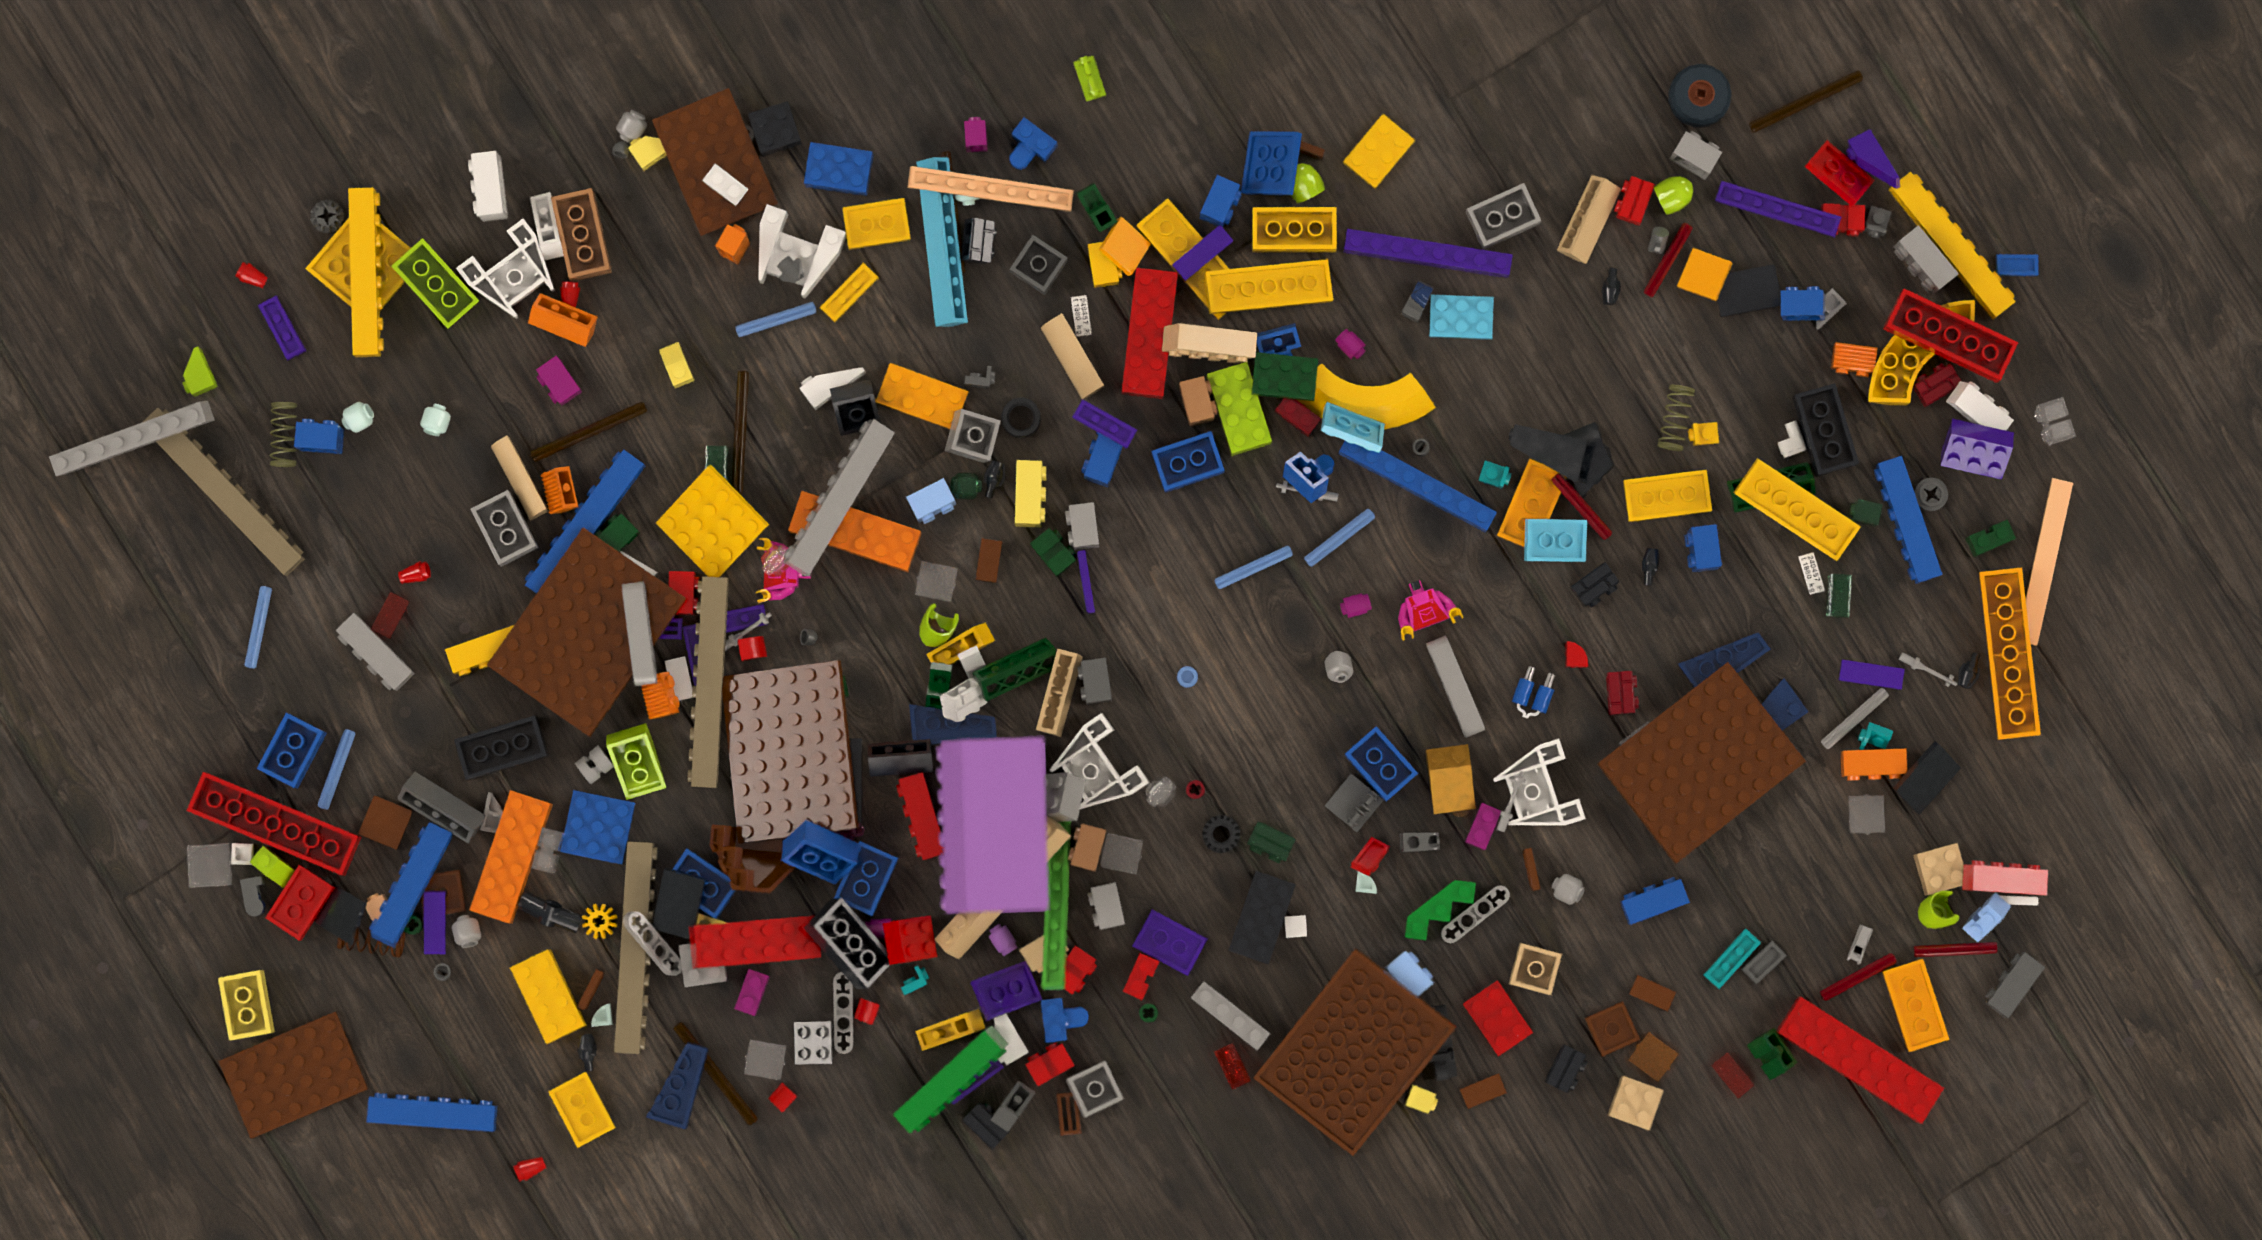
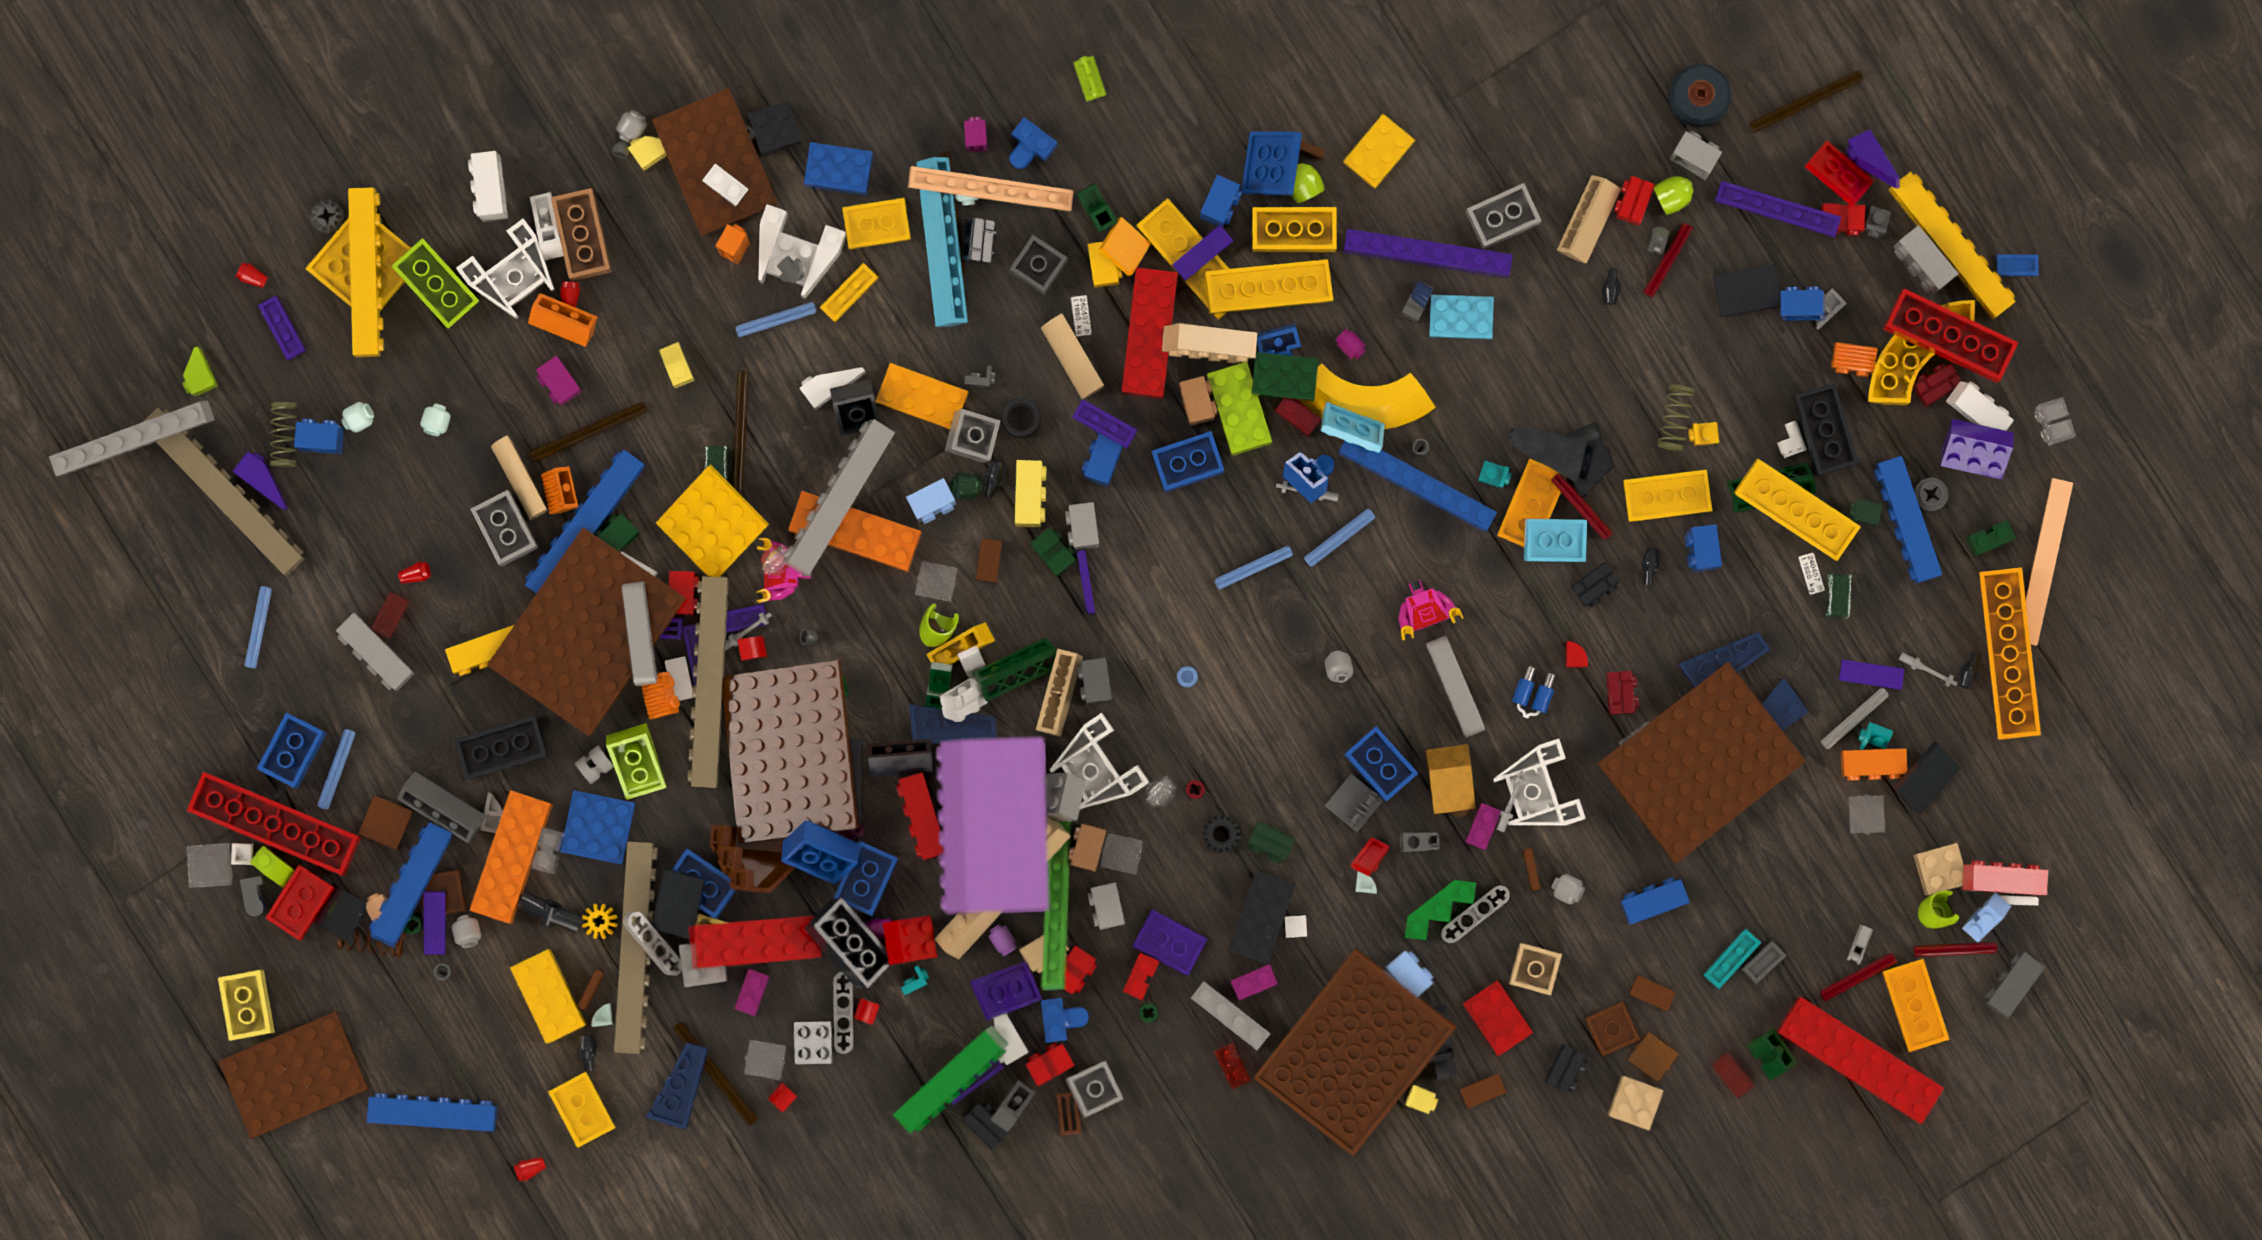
yellow slope [916,1009,986,1051] -> none
magenta brick [1340,593,1372,618] -> none
light orange tile [1677,248,1732,301] -> none
none -> dark purple slope [233,452,288,511]
none -> magenta brick [1231,964,1278,1000]

